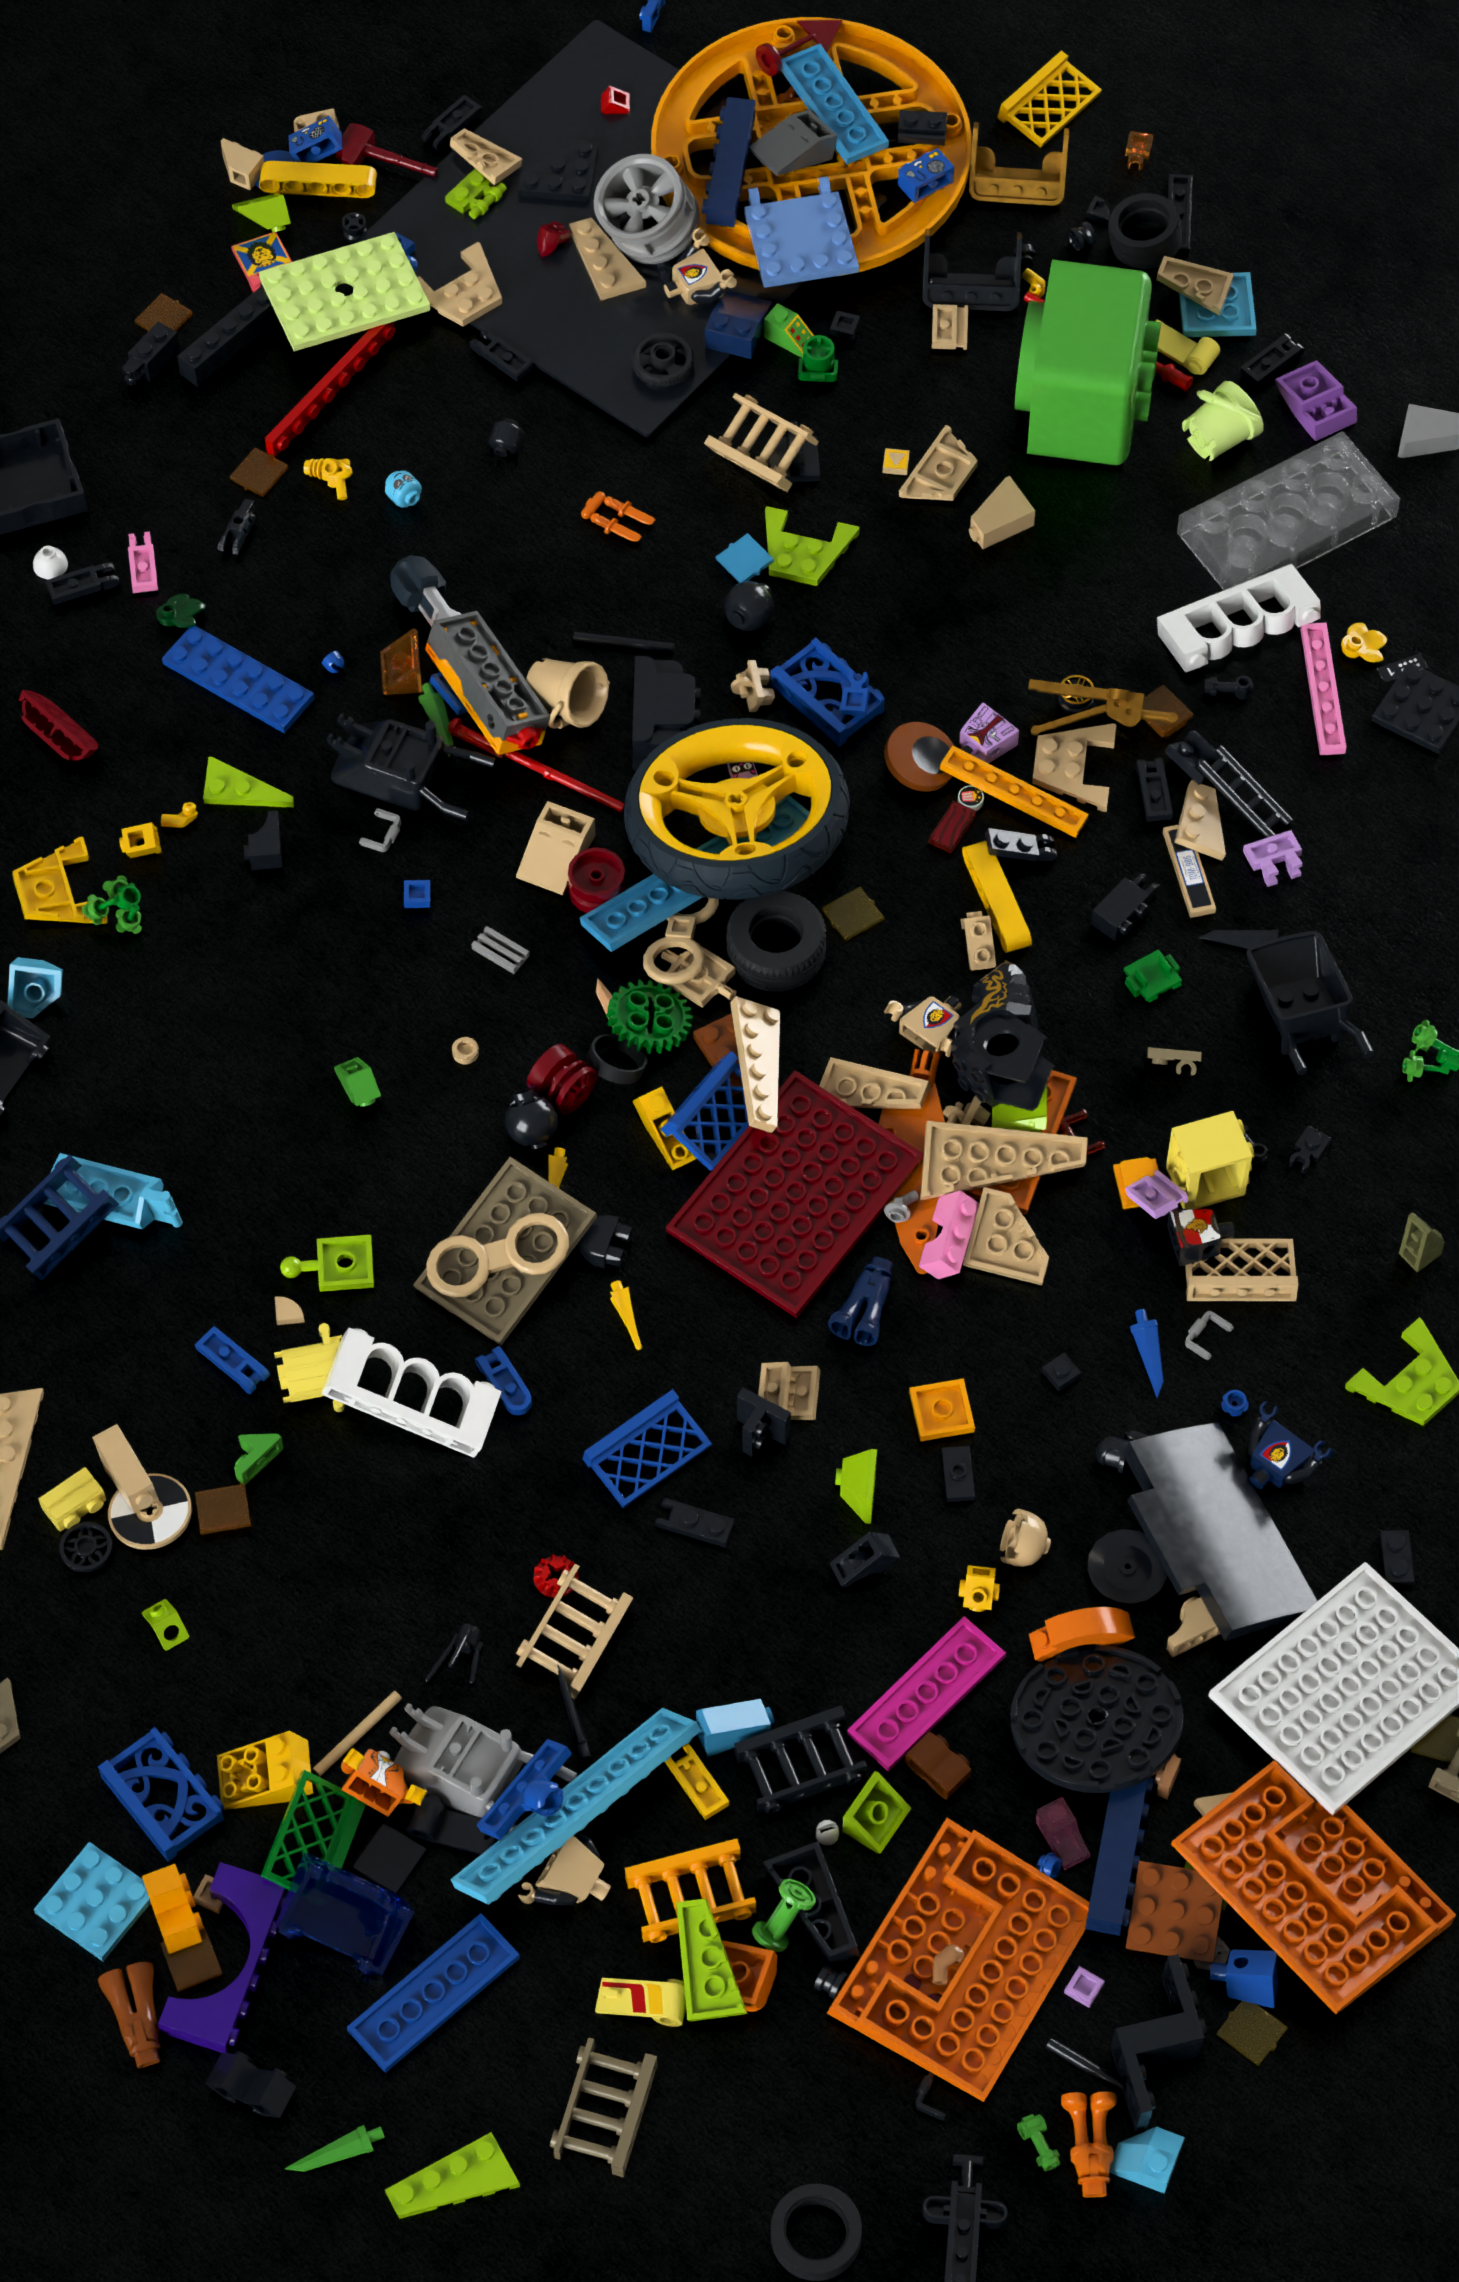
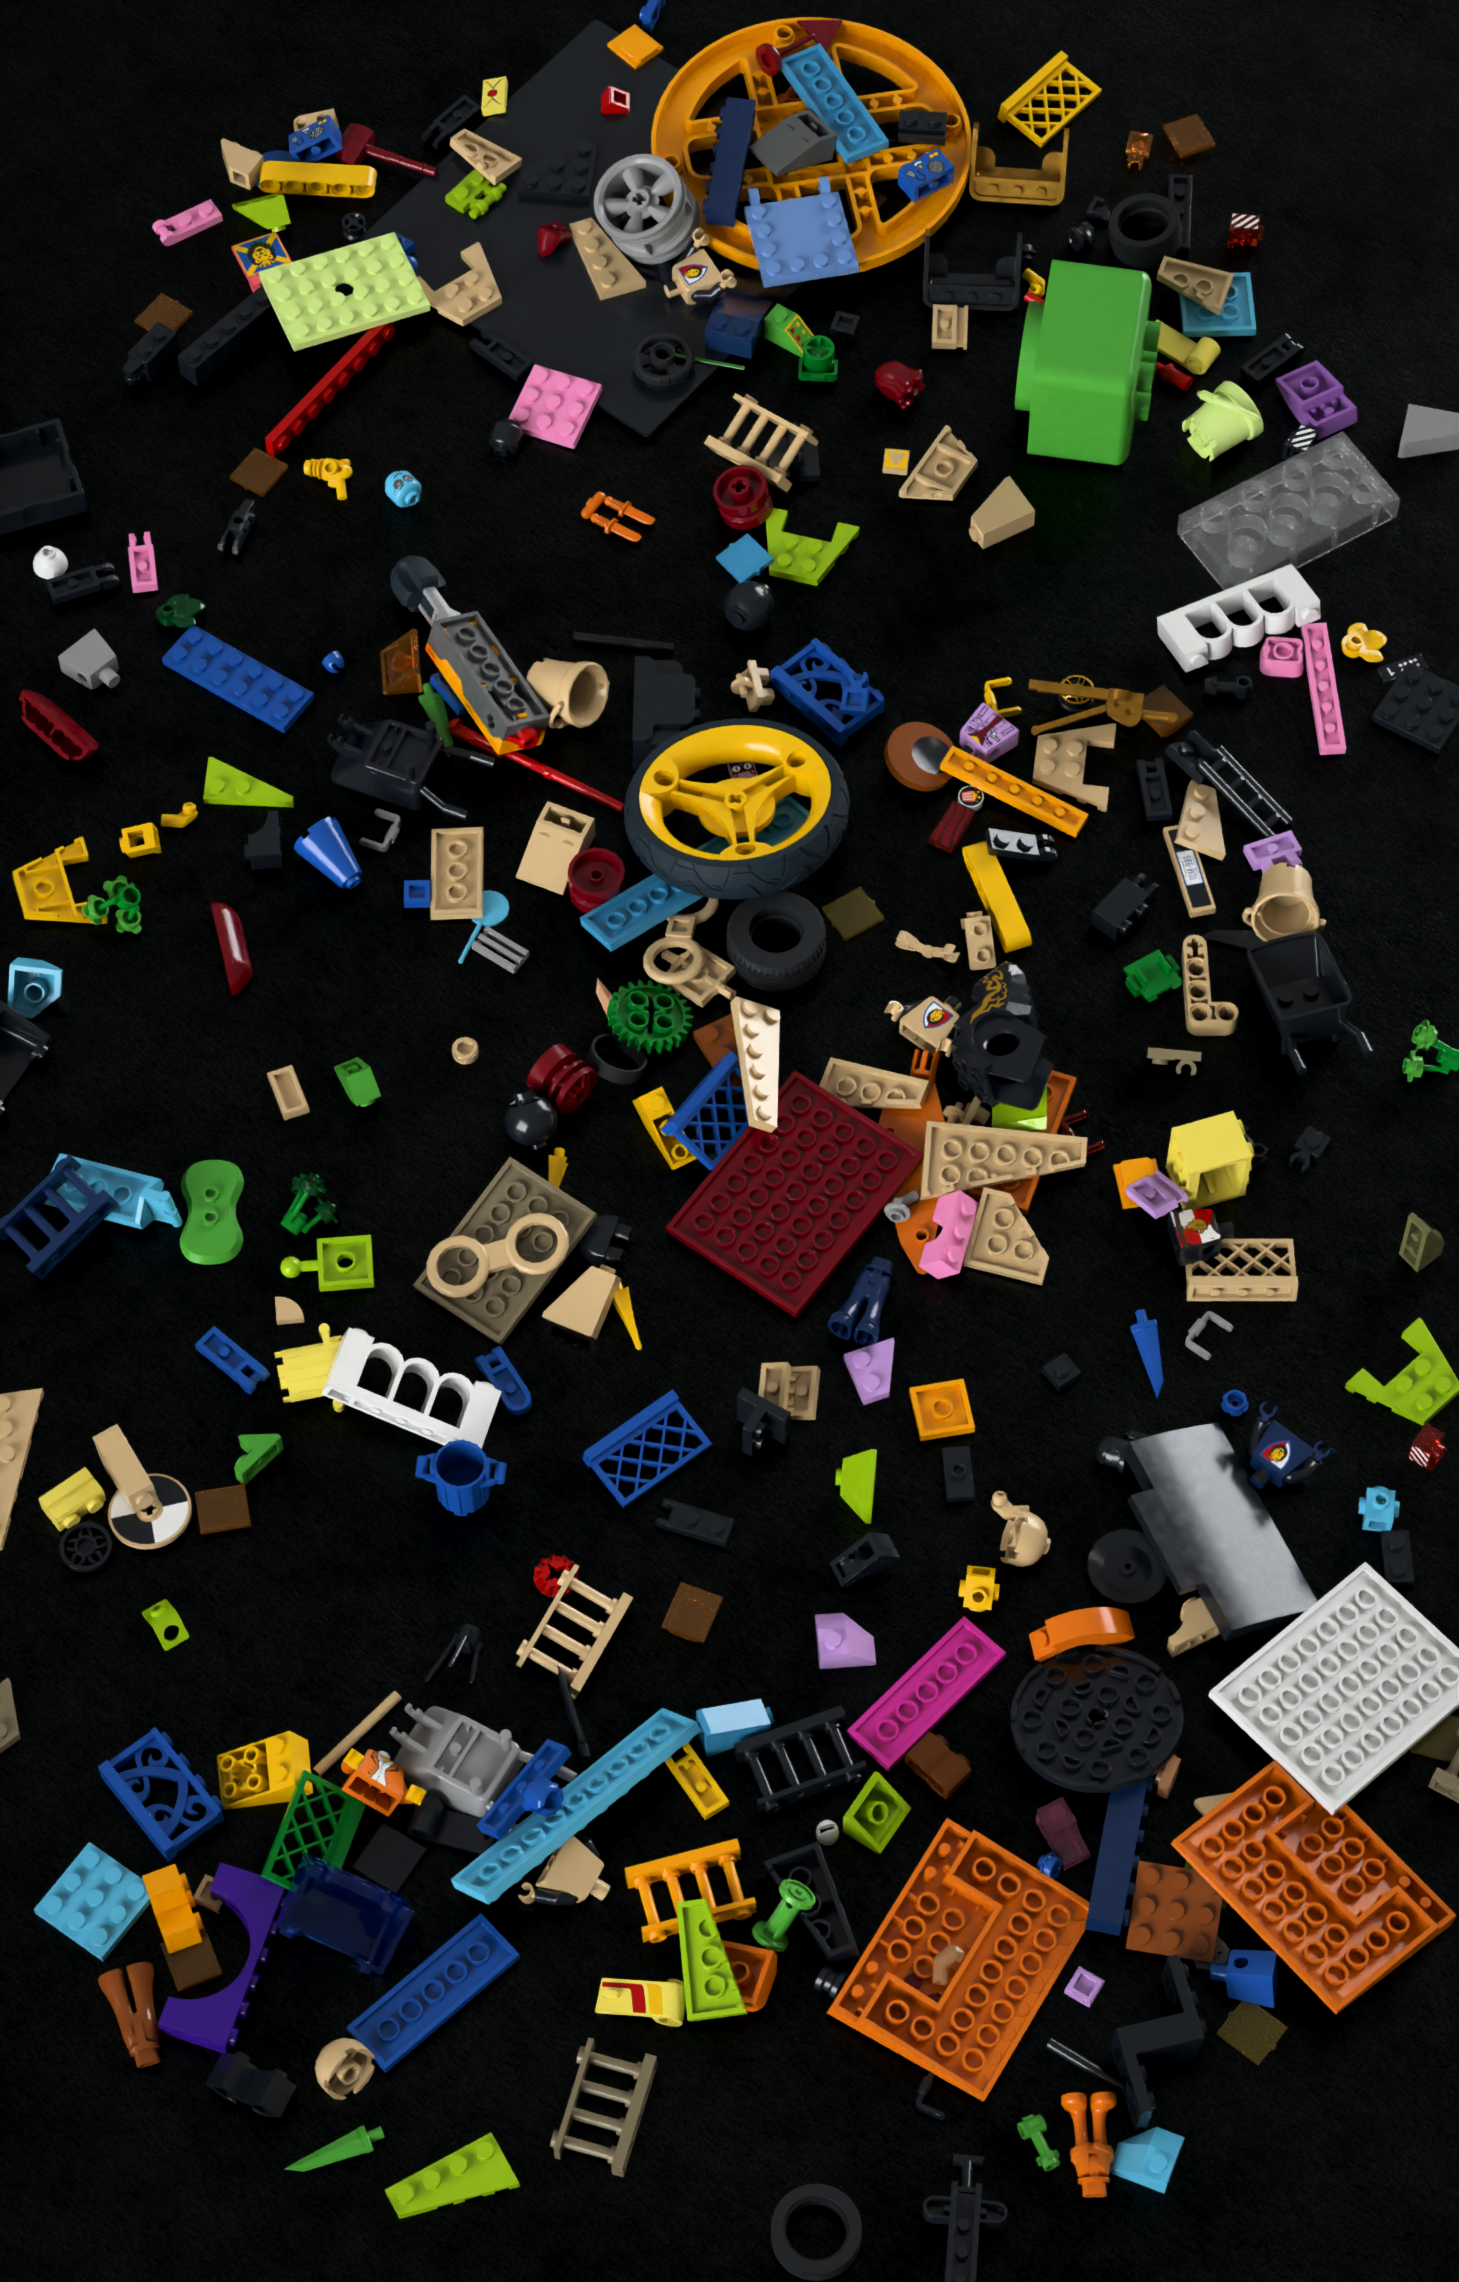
none -> light grey torso [58,629,120,689]
none -> bright pink plate [152,199,223,246]
none -> bright green plate [180,1160,244,1265]
none -> dark red brick [210,902,253,995]
none -> tan tile [267,1065,310,1121]
none -> plant [280,1173,339,1236]
none -> blue cone [294,817,362,889]
none -> tan cylinder [315,2038,375,2100]
none -> blue container [415,1439,507,1516]
none -> tan tile [430,827,484,920]
none -> medium azure piece [458,890,509,964]
none -> light yellow tile [481,76,508,116]
none -> bright pink plate [508,364,603,449]
none -> tan slope [542,1264,621,1340]
none -> light orange piece [607,24,663,70]
none -> clear orange piece [662,1582,723,1643]
none -> bright green piece [675,353,745,370]
none -> dark red wheel [713,465,774,530]
none -> lavender slope [815,1613,876,1669]
none -> lavender wing [844,1338,895,1405]
none -> dark red piece [874,361,926,410]
none -> tan piece [895,930,960,963]
none -> yellow piece [984,677,1022,718]
none -> tan arm [991,1491,1029,1520]
none -> clear orange piece [1163,114,1215,158]
none -> tan beam [1181,935,1239,1036]
none -> clear red brick [1228,213,1264,247]
none -> tan piece [1242,863,1326,942]
none -> bright pink piece [1260,637,1304,678]
none -> black brick [1282,424,1319,467]
none -> medium azure brick [1358,1486,1400,1532]
none -> clear red brick [1408,1423,1447,1472]

